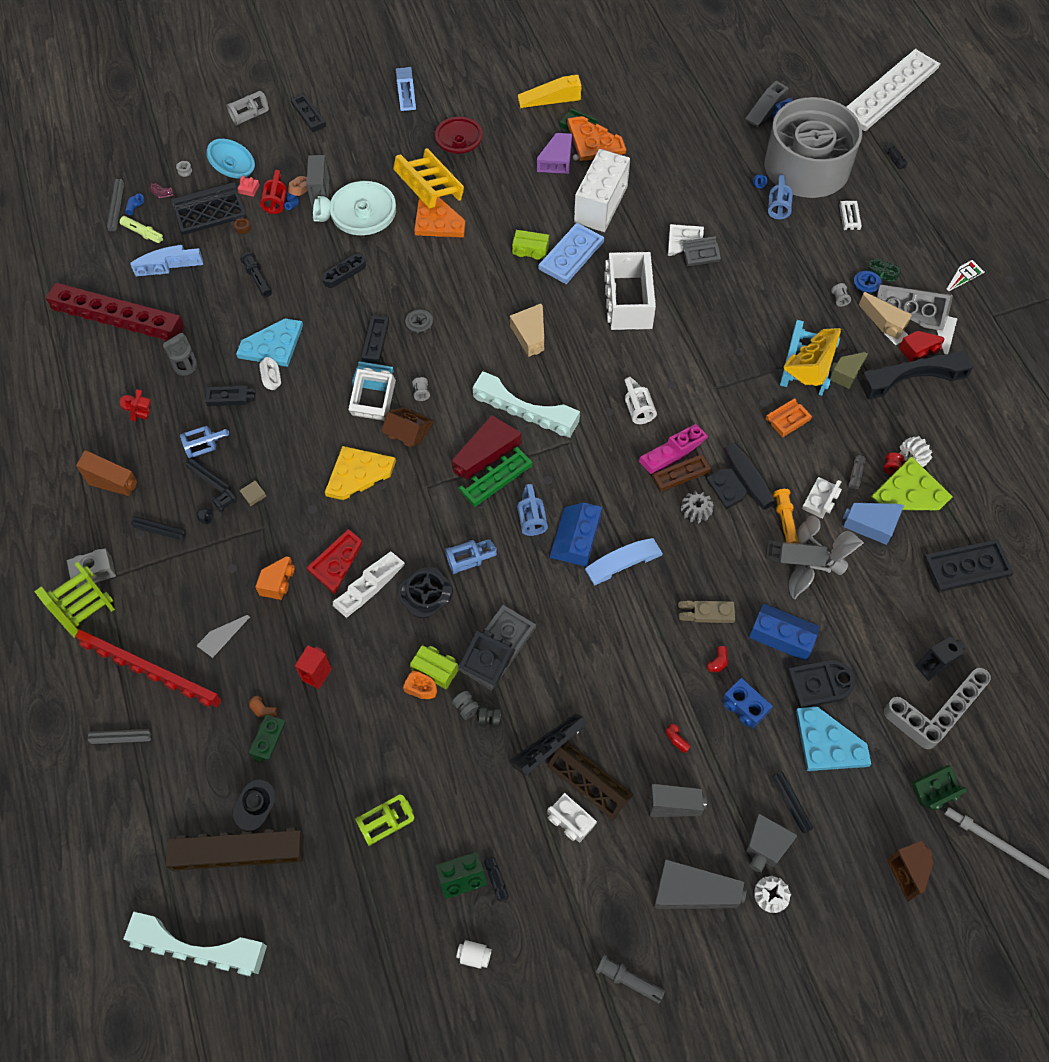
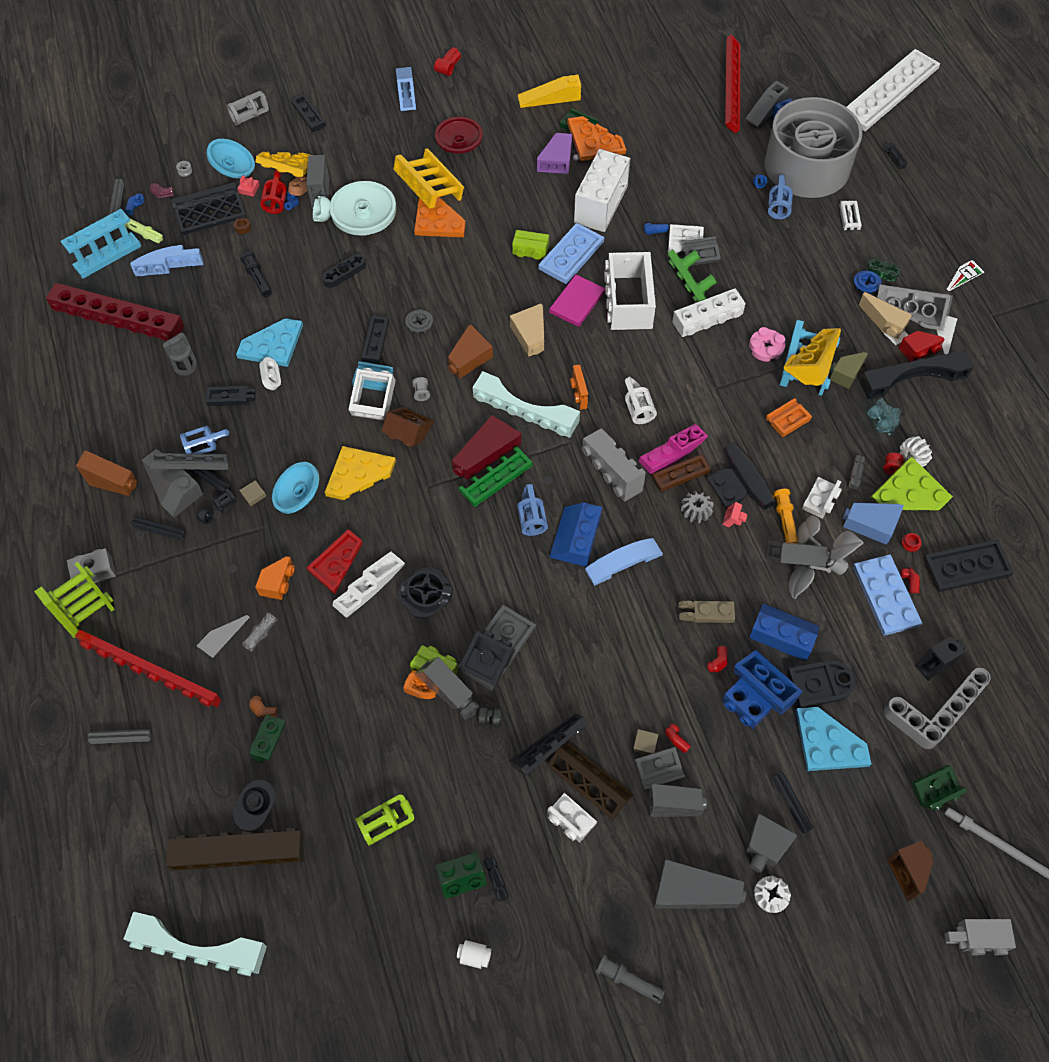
red hips [120,389,151,422] -> none
red brick [295,646,332,689] -> none
medium blue piece [445,540,497,574] -> none
light grey bush [831,283,851,307] -> none
none -> medium azure fence [60,209,141,279]
none -> dark grey wedge [142,449,203,518]
none -> dark grey tile [150,453,228,470]
none -> clear pin [242,613,277,652]
none -> yellow plate [256,152,310,177]
none -> medium azure dish [272,462,319,514]
none -> dark grey slope [415,657,473,709]
none -> red piece [434,47,461,76]
none -> dark orange slope [448,325,493,379]
none -> dark pink tile [549,275,605,327]
none -> orange plate [570,365,588,410]
none -> light grey wedge [582,428,646,502]
none -> dark tan tile [633,729,658,755]
none -> dark grey plate [634,747,685,790]
none -> blue arm [643,223,669,235]
none -> bright green plate [668,249,717,303]
none -> white brick [672,288,746,337]
none -> coral tile [722,502,747,527]
none -> red plate [725,34,741,133]
none -> blue slope [734,650,803,715]
none -> bright pink plate [749,327,785,362]
none -> light blue plate [853,555,922,636]
none -> clear light blue hips [867,398,902,435]
none -> red arm [900,567,920,594]
none -> red plate [901,533,921,552]
none -> light grey hinge [944,919,1016,955]

